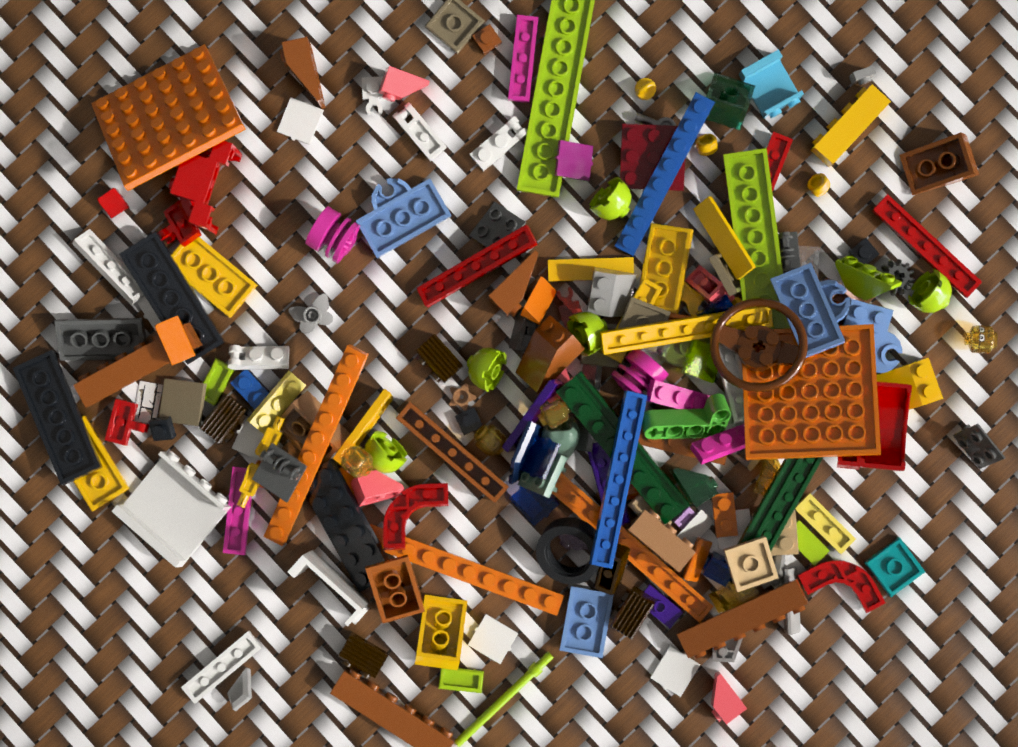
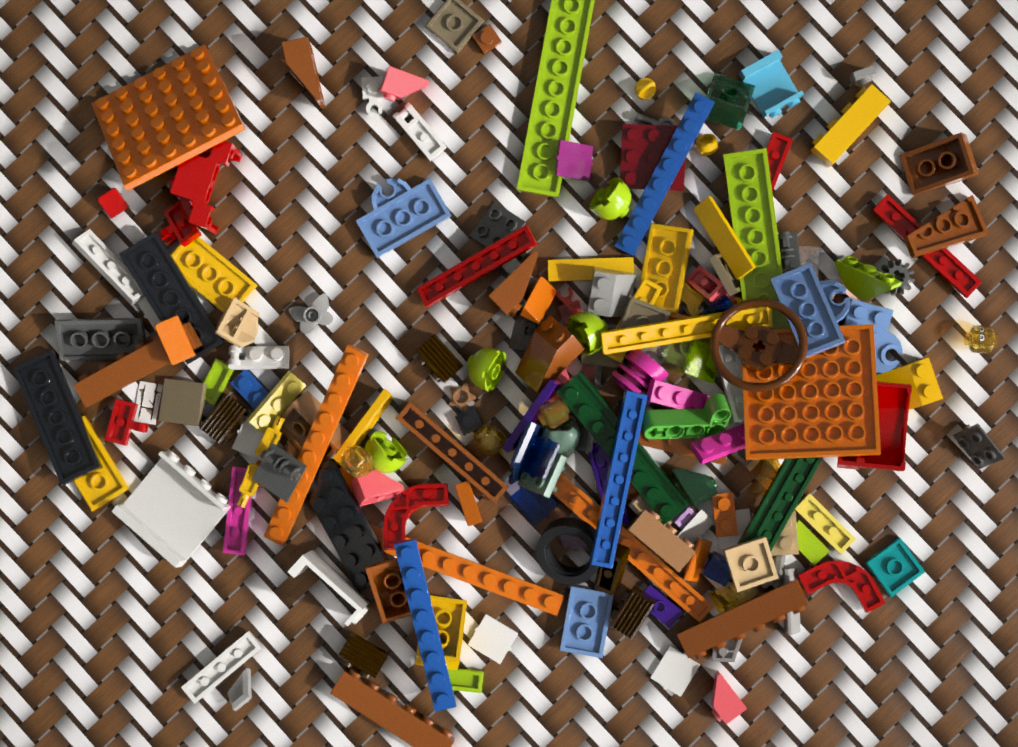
black plate [148,416,176,441] -> none
white piece [277,97,324,145] -> none
dark pink wheel [305,206,360,264] -> none
lime bar [454,652,554,747] -> none
white plate [470,116,527,172] -> none
dark pink plate [508,15,538,103] -> none
yellow tile [807,173,830,197] -> none
black plate [848,238,879,264] -> none
lime cylinder [908,269,952,313] -> none
none -> tan slope [215,297,259,348]
none -> blue plate [394,538,456,712]
none -> orange slope [455,481,482,526]
none -> dark orange wing [904,195,989,258]

